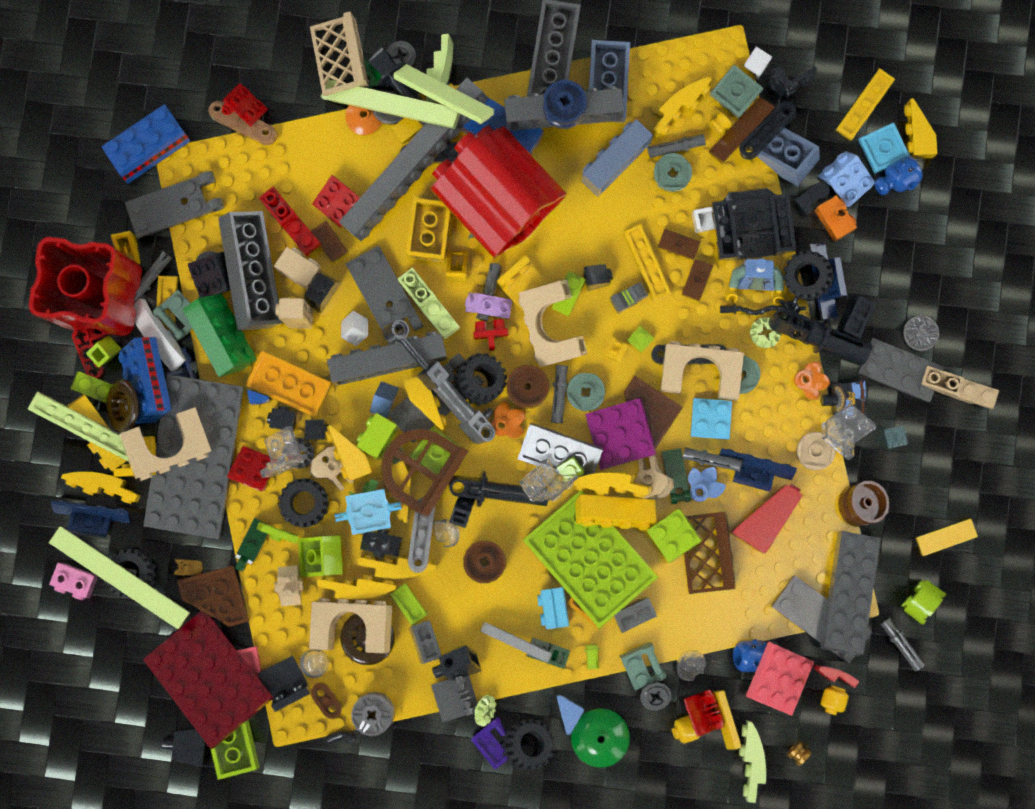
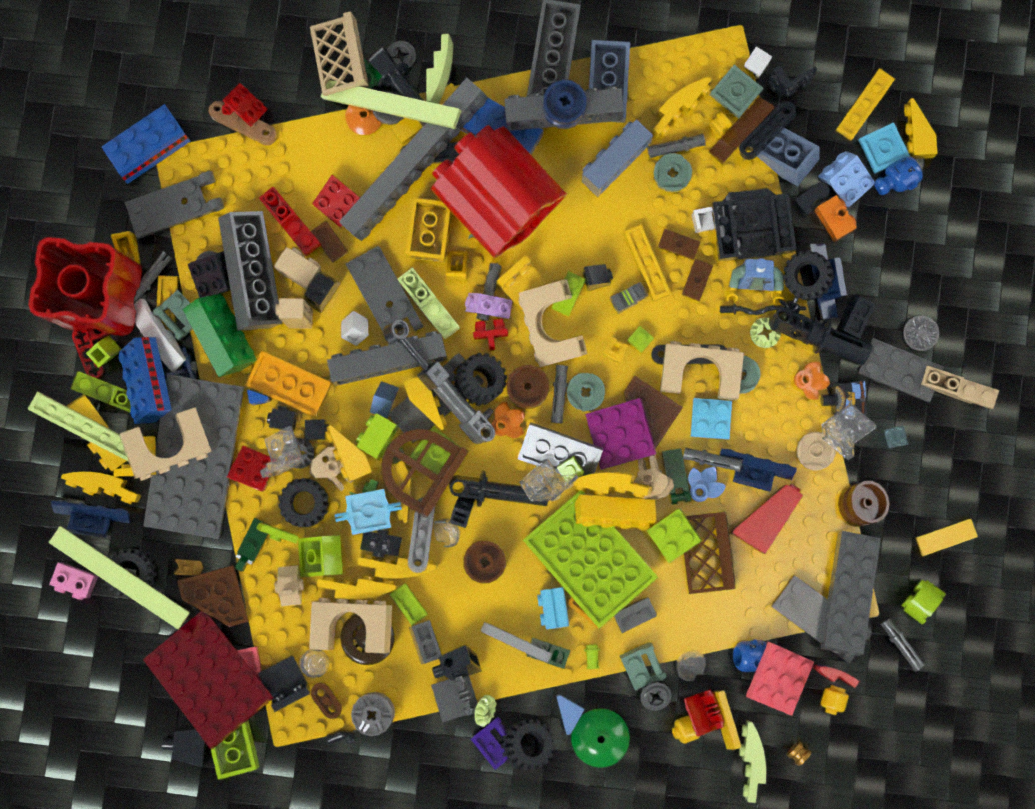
dark brown wheel [107,379,140,433] -> none
yellowish green tile [394,64,494,124] -> none

